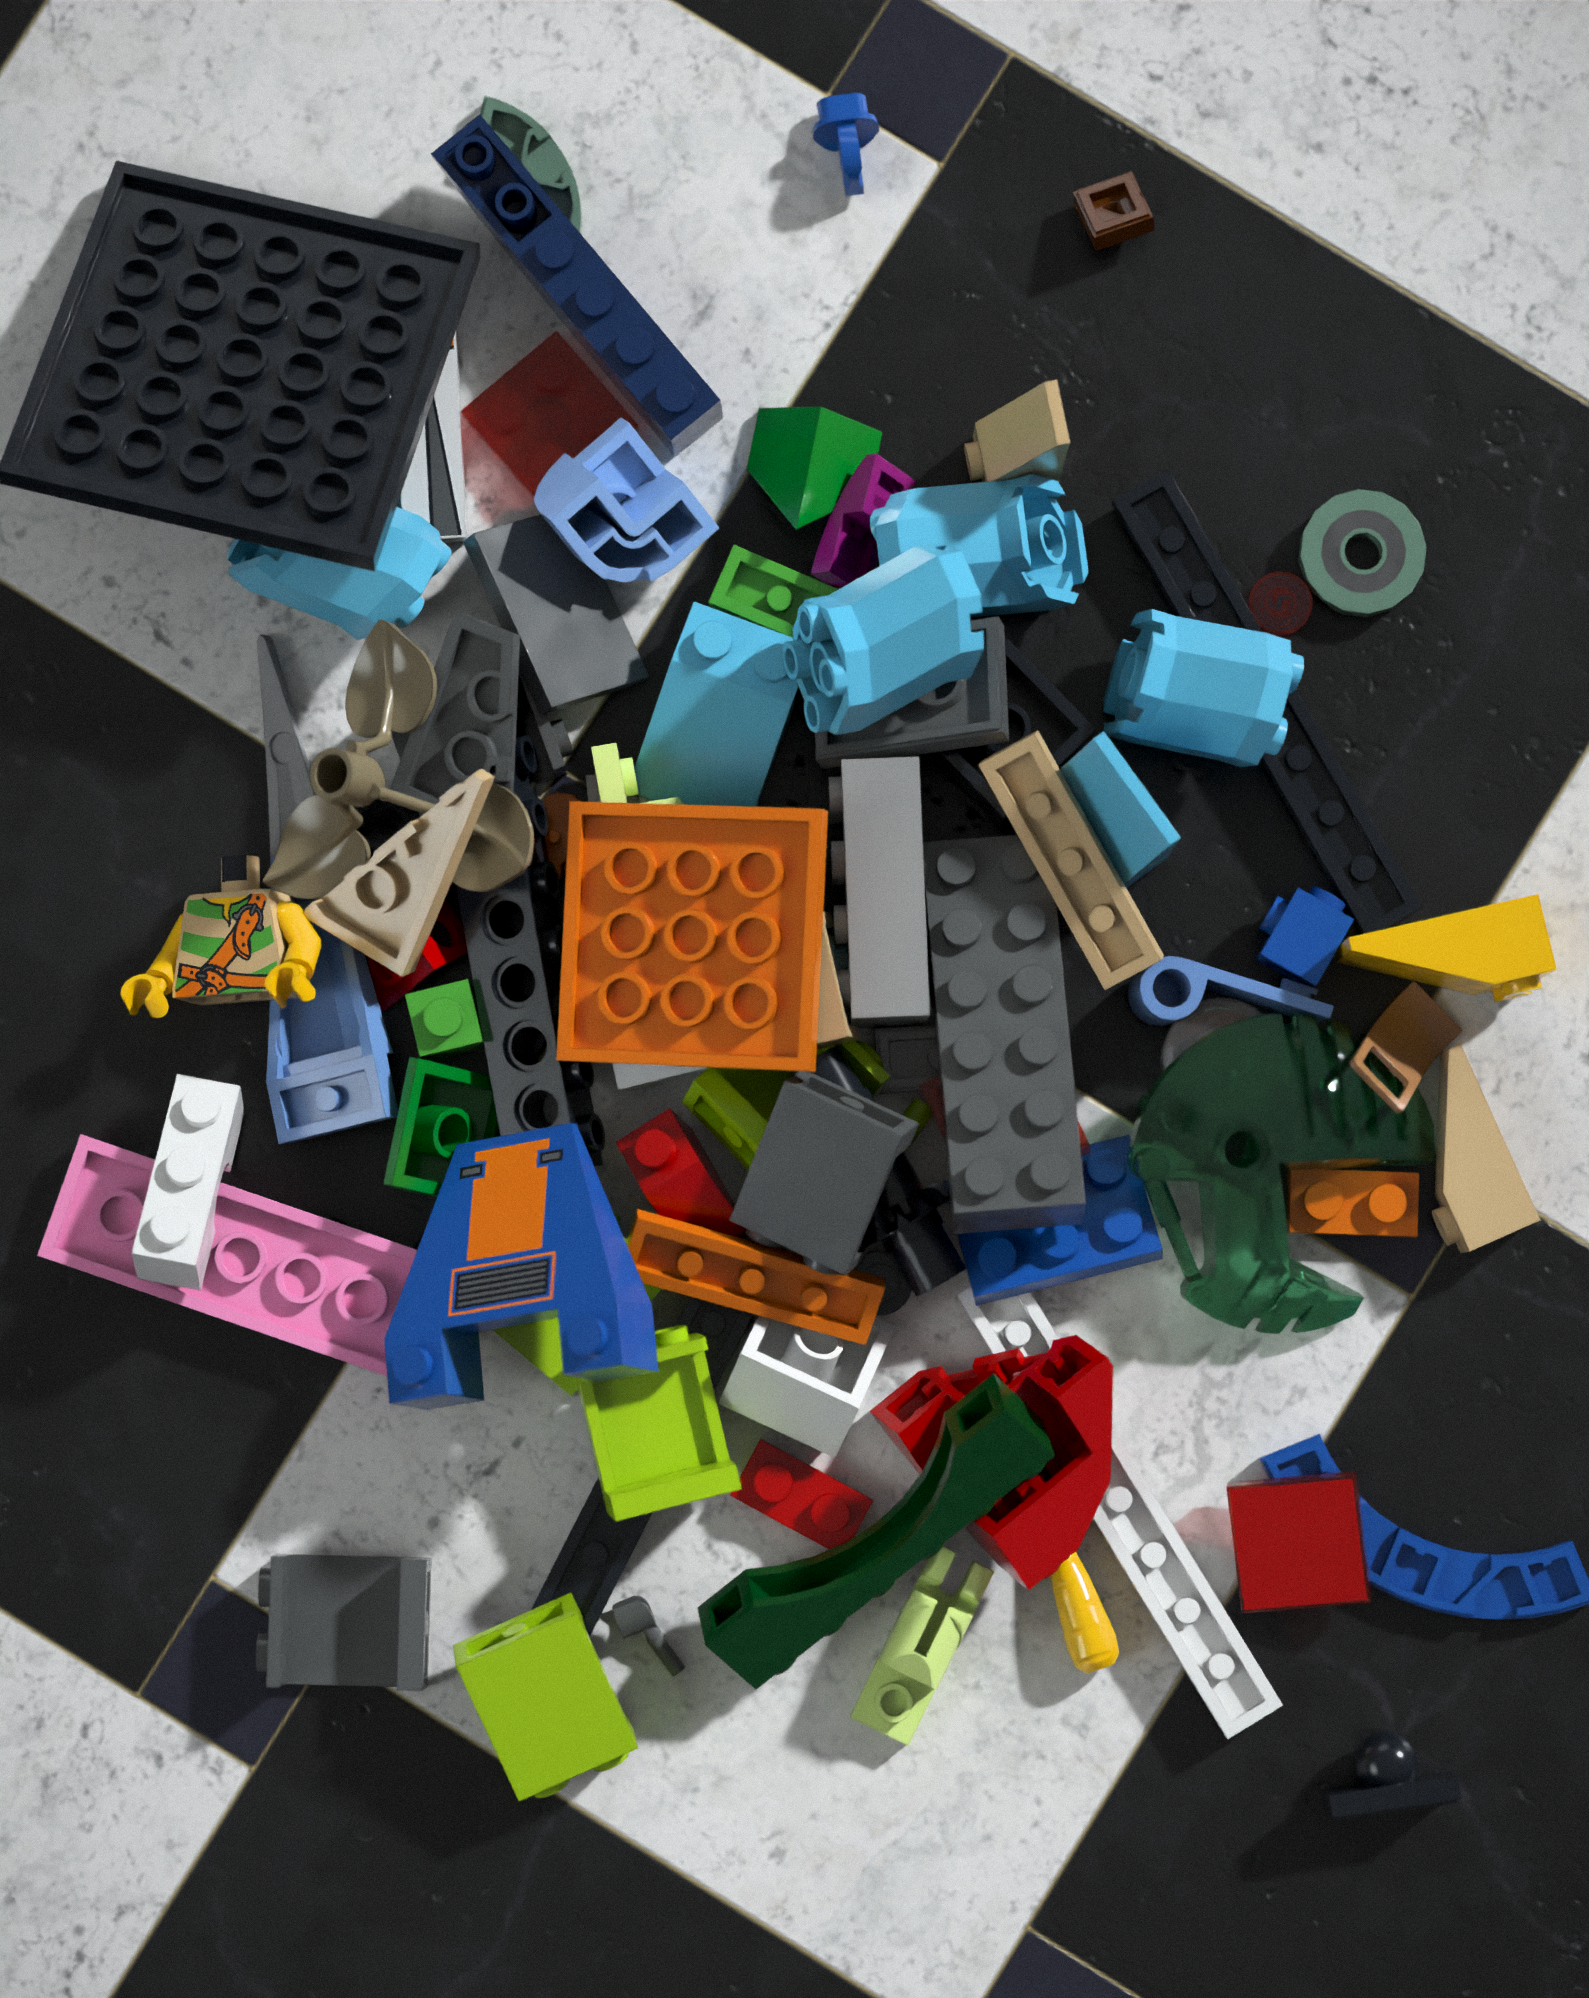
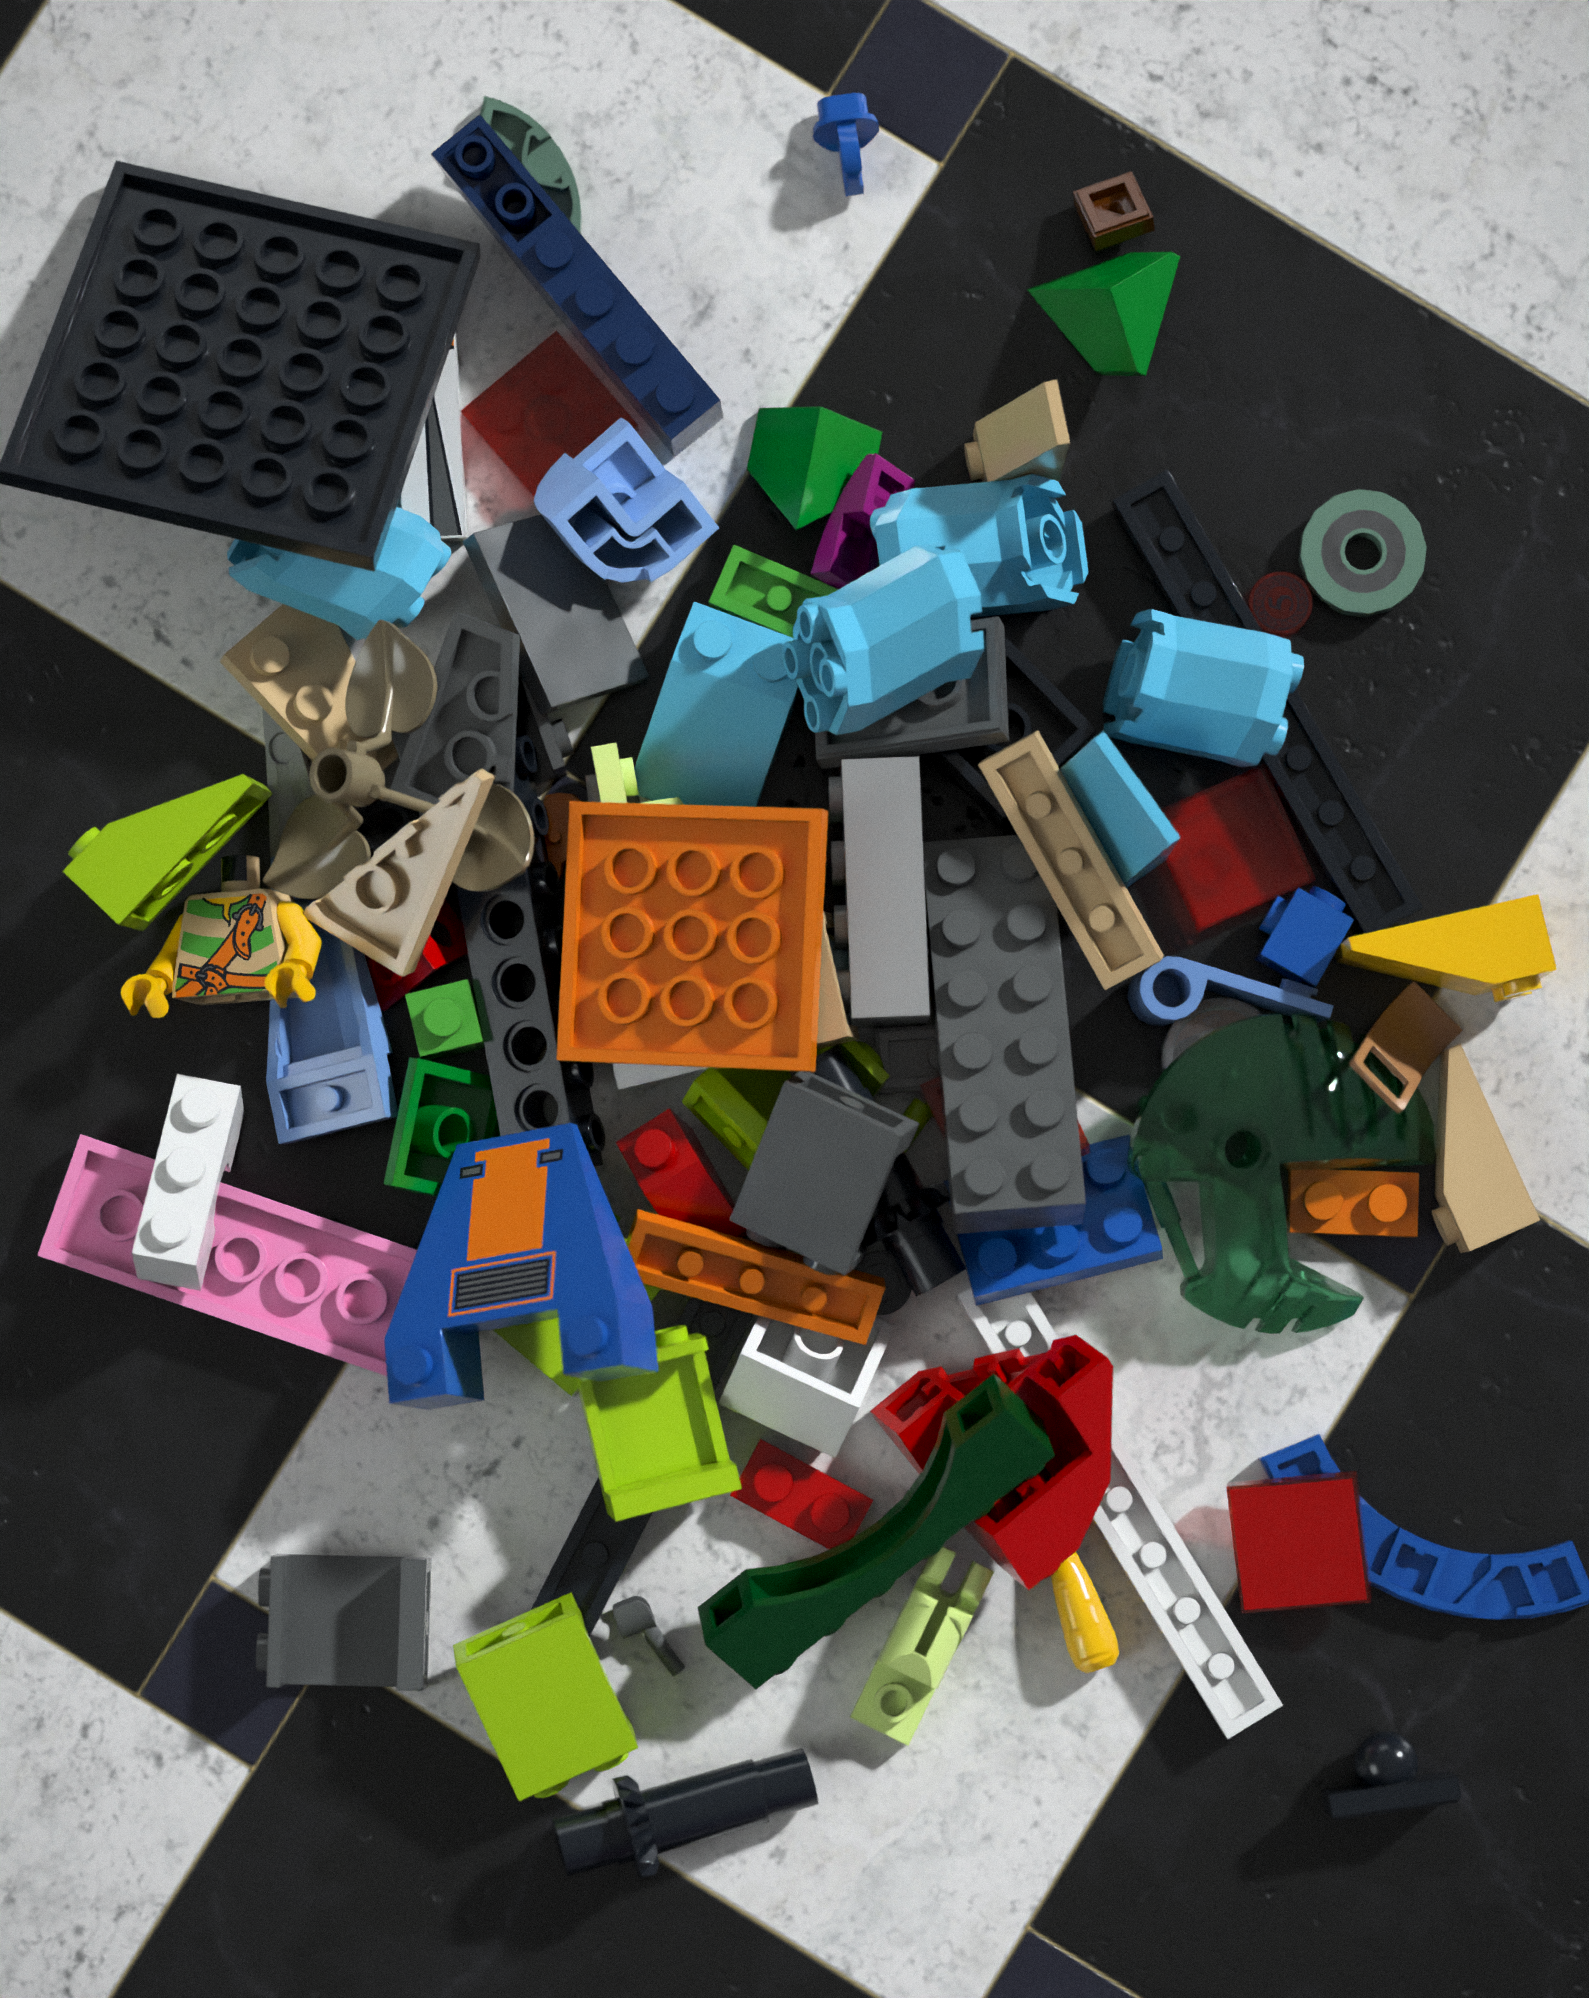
none -> lime slope [63,774,274,931]
none -> tan wing [220,604,399,772]
none -> black gear [552,1748,818,1880]
none -> green slope [1027,252,1180,376]
none -> clear red tile [1160,764,1316,933]

